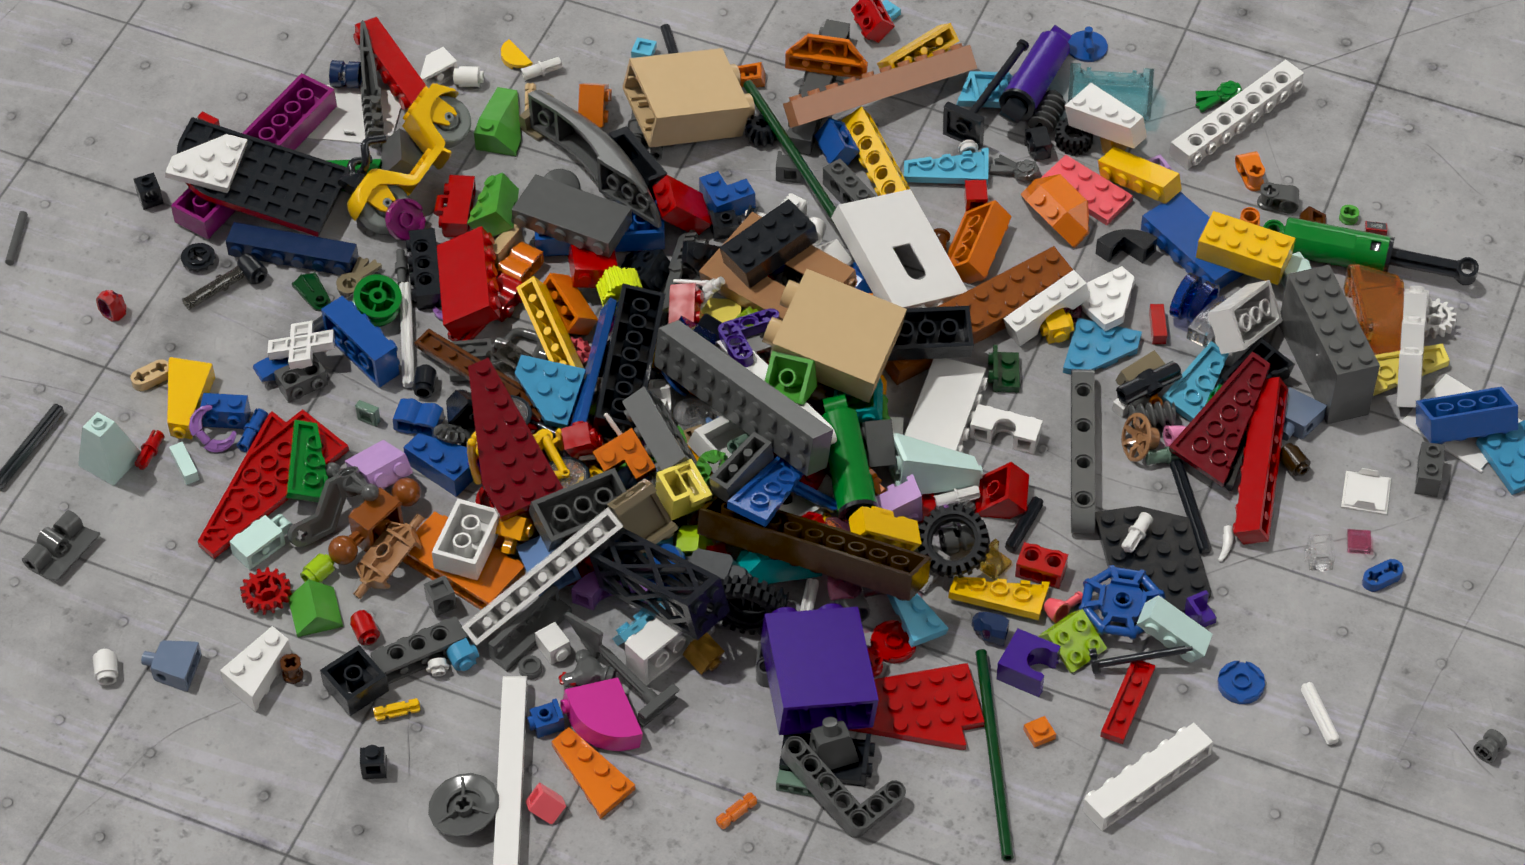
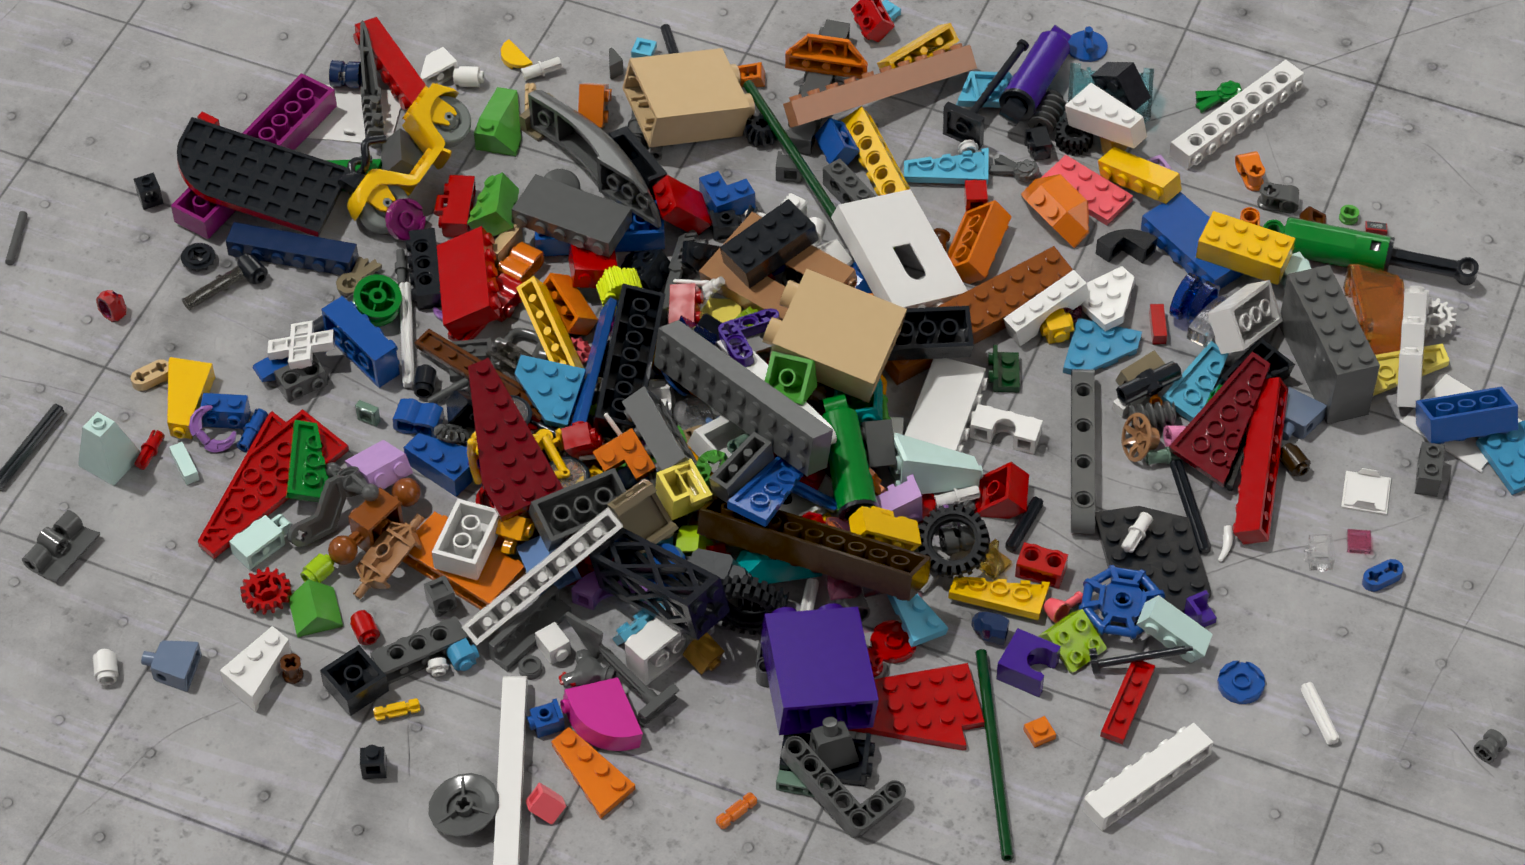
white plate [165,134,247,193] -> none
dark green piece [292,272,331,311] -> none
none -> dark grey bar [427,378,470,404]
none -> dark grey slope [609,47,624,79]
none -> black brick [1091,62,1151,111]

